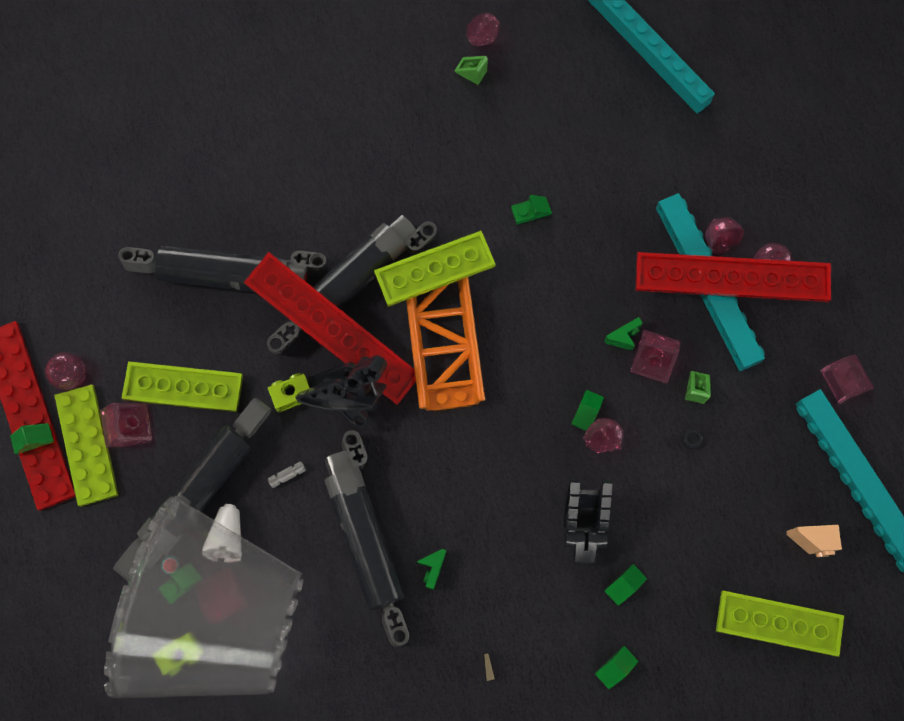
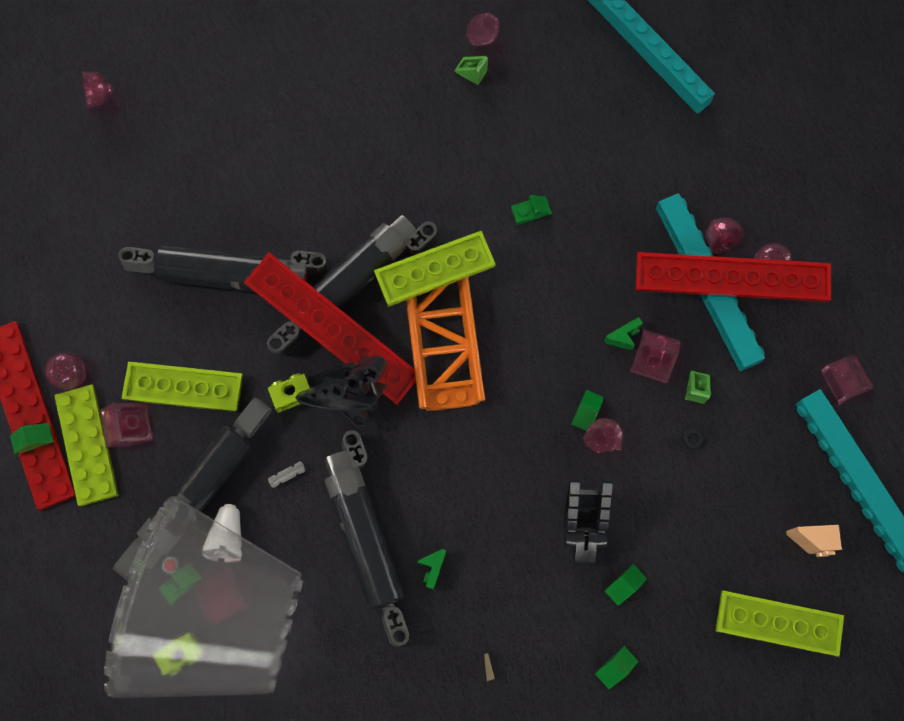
none -> clear pink cylinder [82,71,112,108]

